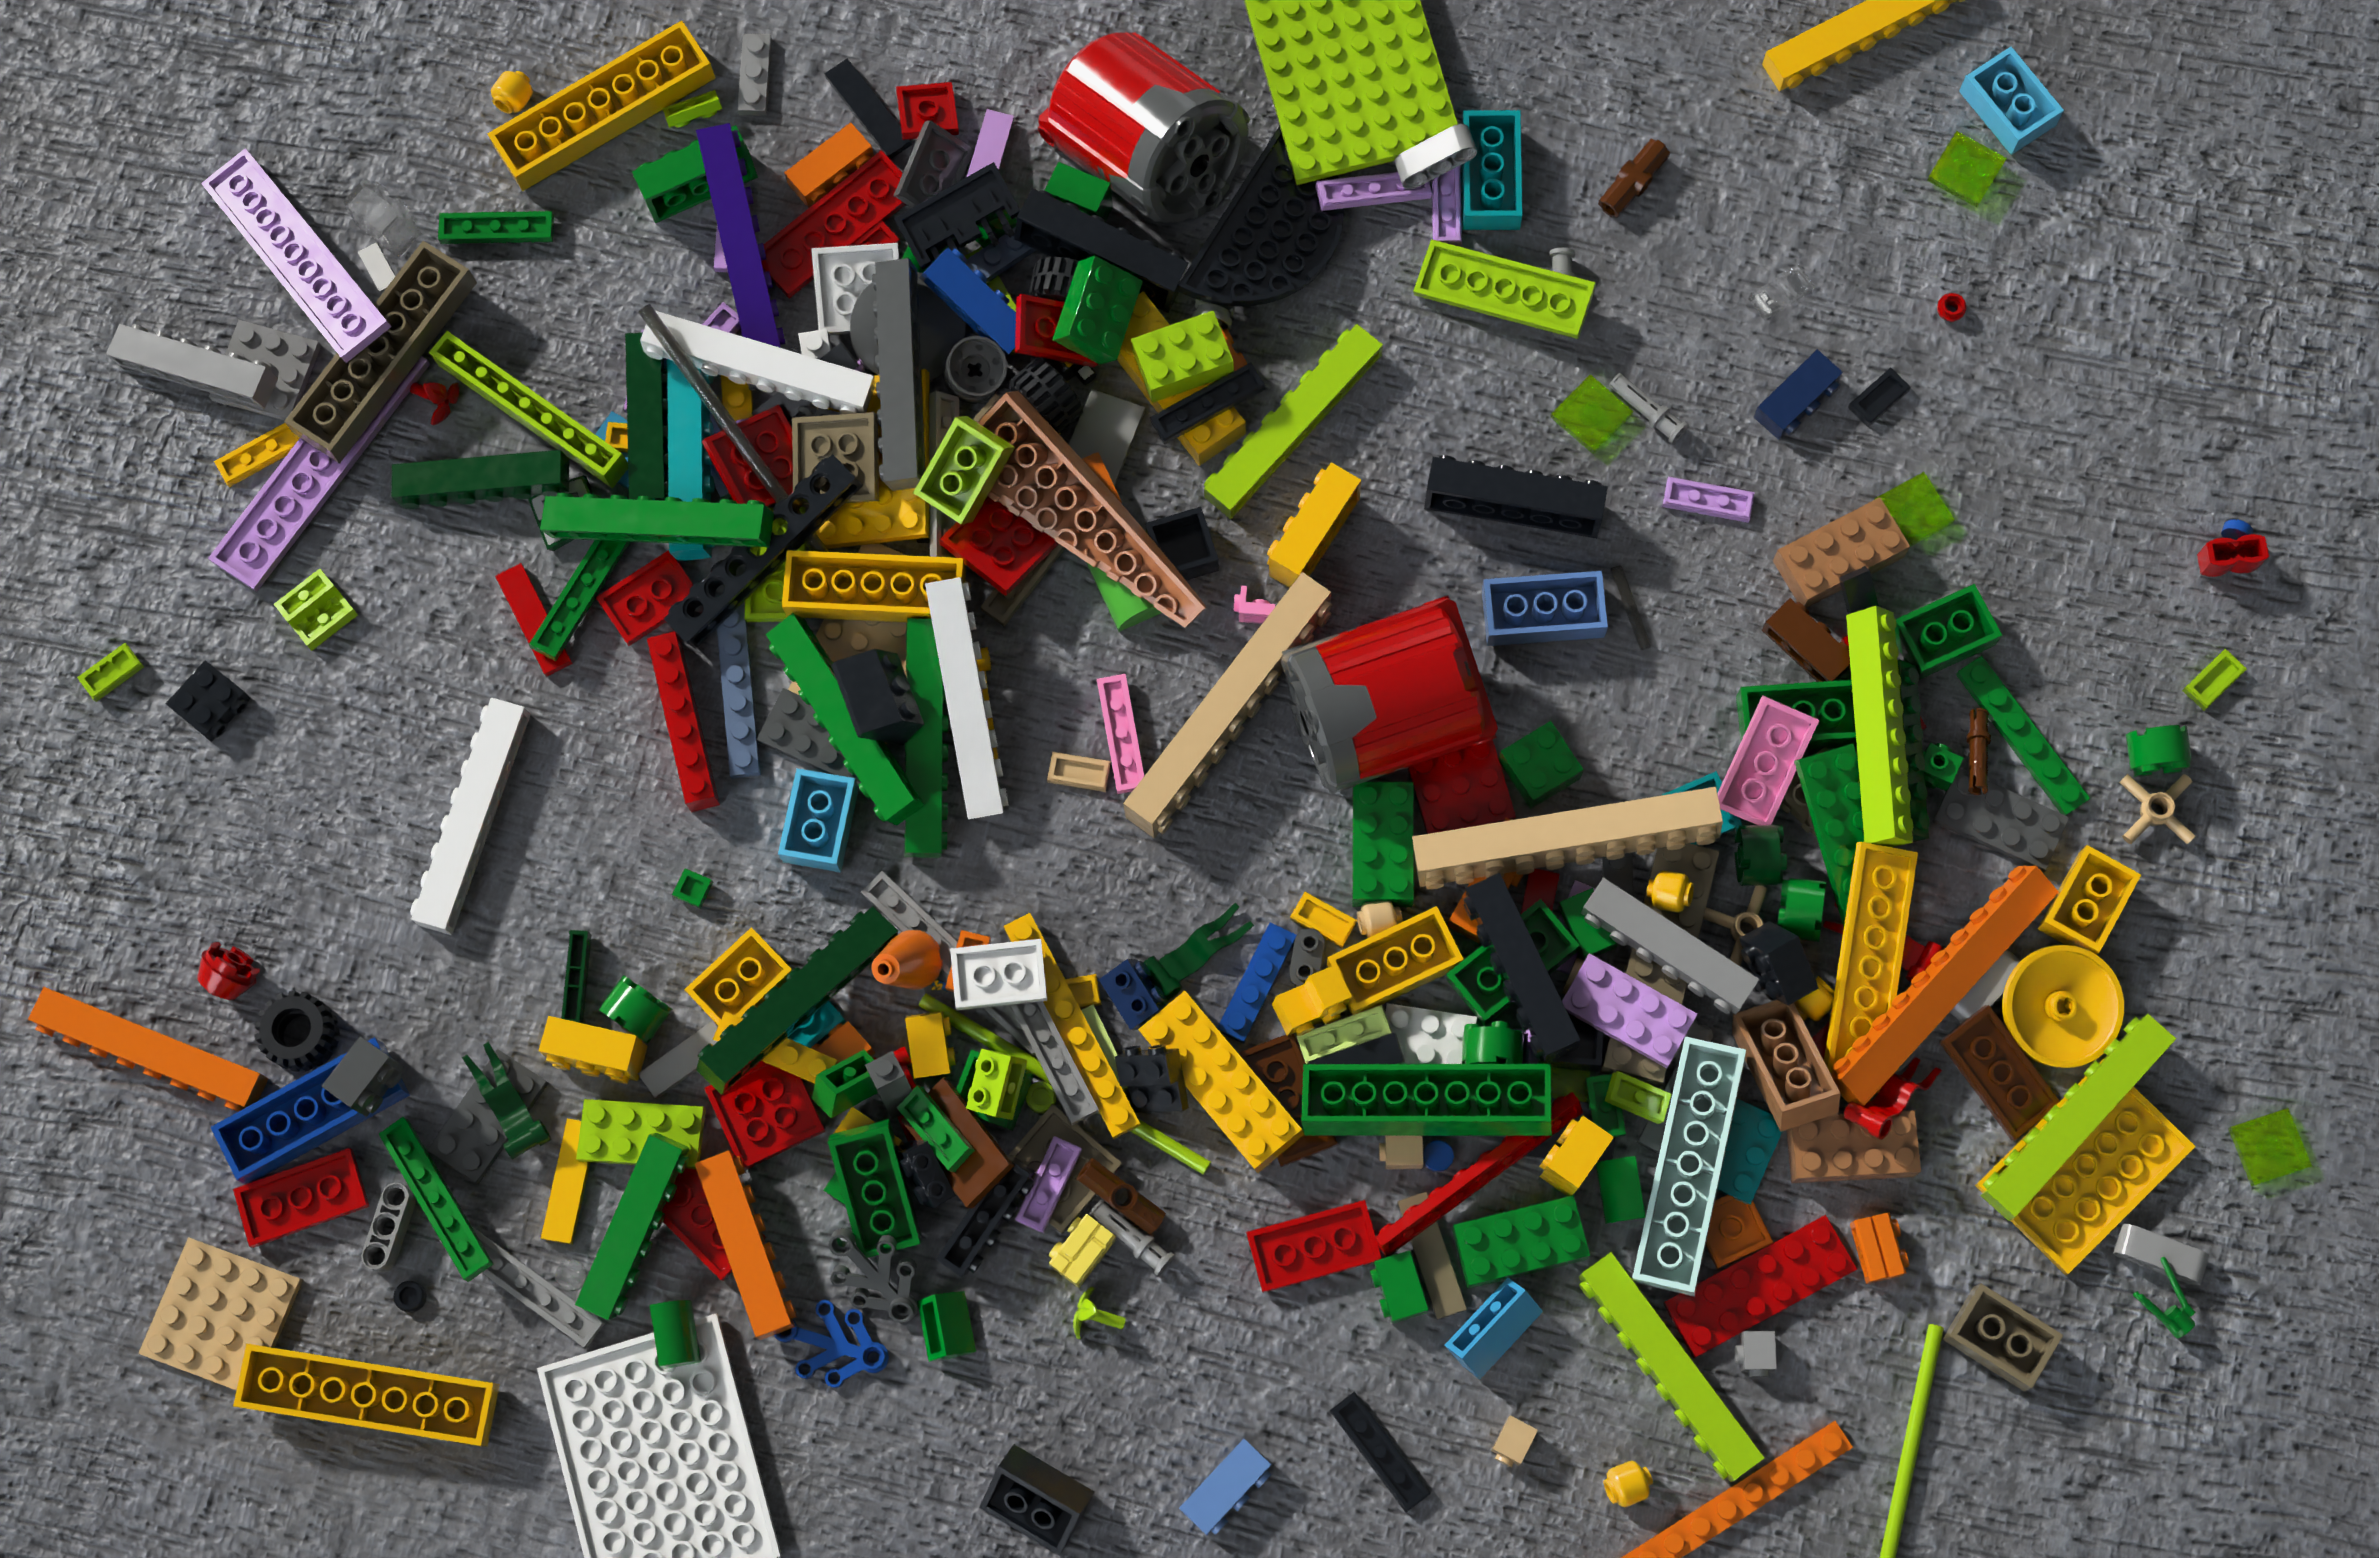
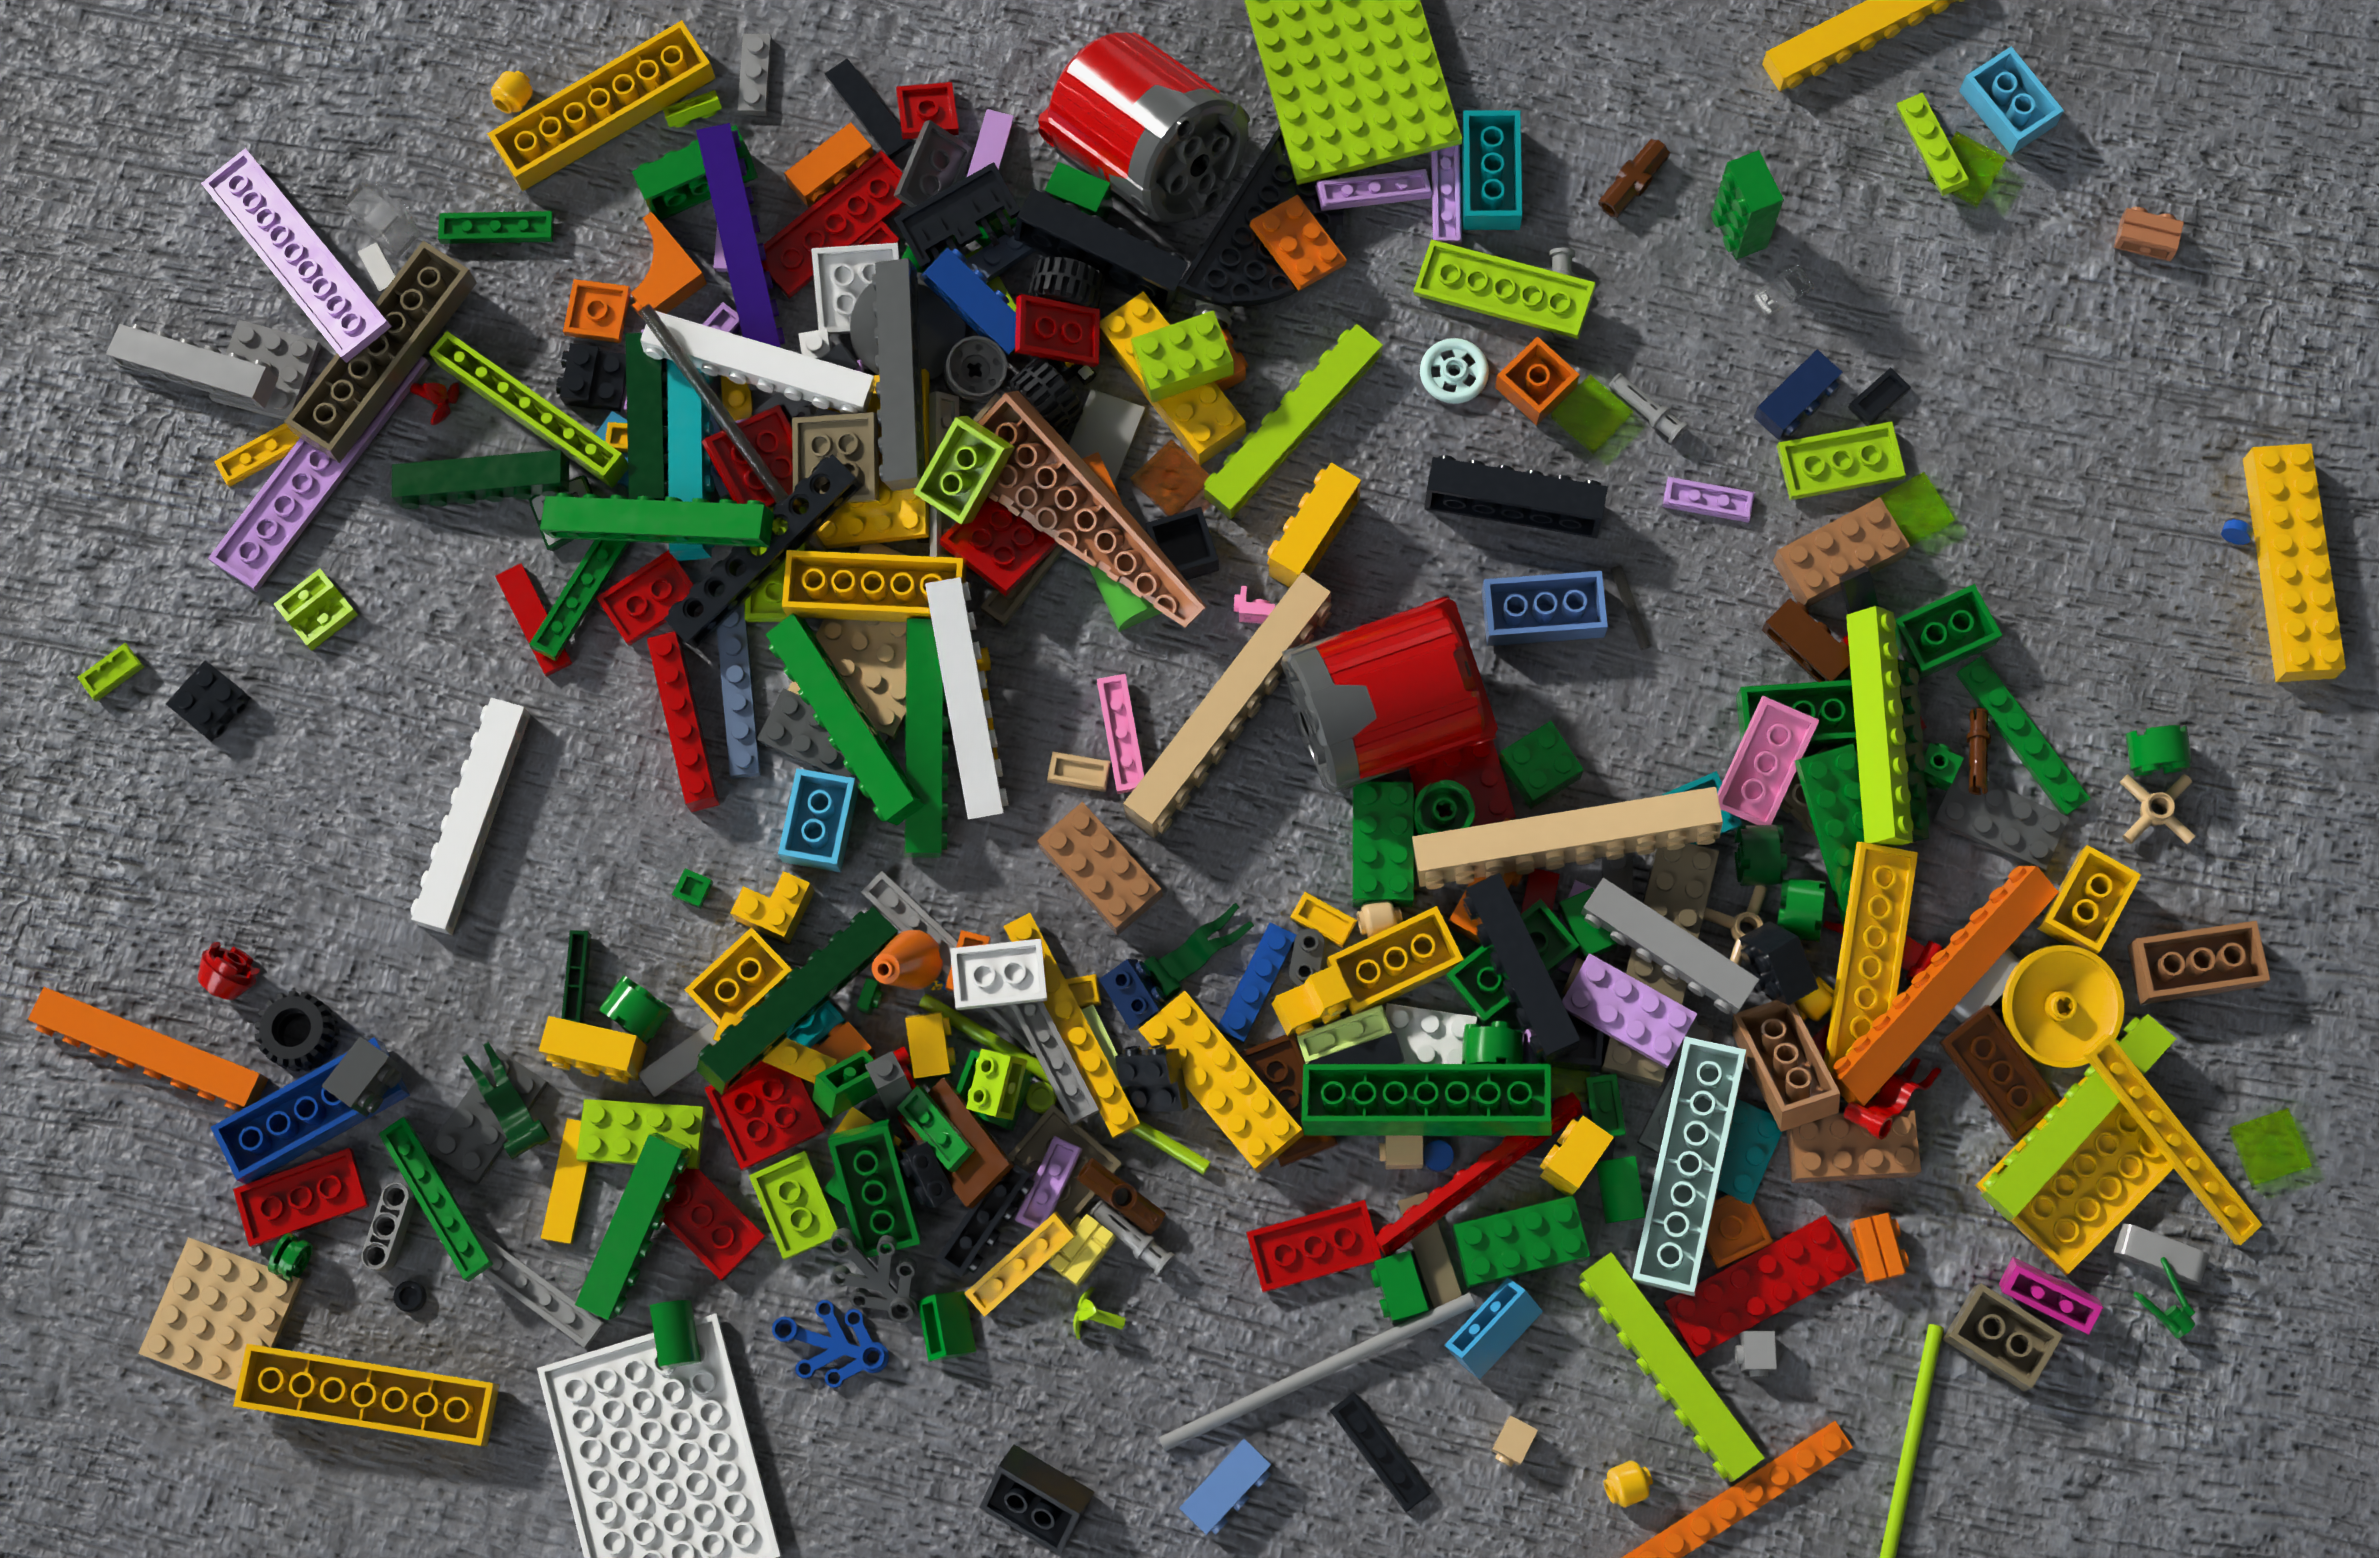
orange brick [694,1150,797,1340] -> none
black slope [831,649,924,745] -> none
green brick [1052,256,1143,365] -> none
black tile [1150,362,1266,445] -> none
light grey beam [1394,124,1477,189] -> none
lime plate [1605,1071,1671,1124] -> none
yellow head [1647,870,1694,913] -> none
red plate [1937,293,1967,322] -> none
lime tile [2182,649,2247,711] -> none
red brick [2197,534,2269,577] -> none
none -> green wheel [268,1233,313,1282]
none -> black plate [556,343,626,412]
none -> orange plate [563,279,631,343]
none -> orange arch [631,211,707,319]
none -> yellow brick [730,871,815,944]
none -> lime plate [749,1151,838,1261]
none -> green plate [857,978,884,1015]
none -> yellow plate [964,1211,1077,1317]
none -> medium nougat brick [1037,801,1162,936]
none -> clear orange tile [1130,439,1210,516]
none -> light grey piece [1158,1292,1476,1451]
none -> orange plate [1250,195,1347,291]
none -> green brick [1413,780,1475,835]
none -> light aqua plate [1420,338,1489,404]
none -> orange brick [1495,336,1580,426]
none -> green brick [1711,150,1784,260]
none -> lime plate [1777,422,1906,500]
none -> lime plate [1896,92,1969,196]
none -> dark pink brick [1999,1257,2103,1335]
none -> yellow plate [2083,1034,2262,1245]
none -> nougat brick [2114,207,2184,262]
none -> medium nougat brick [2127,921,2270,1005]
none -> yellow brick [2243,443,2346,682]

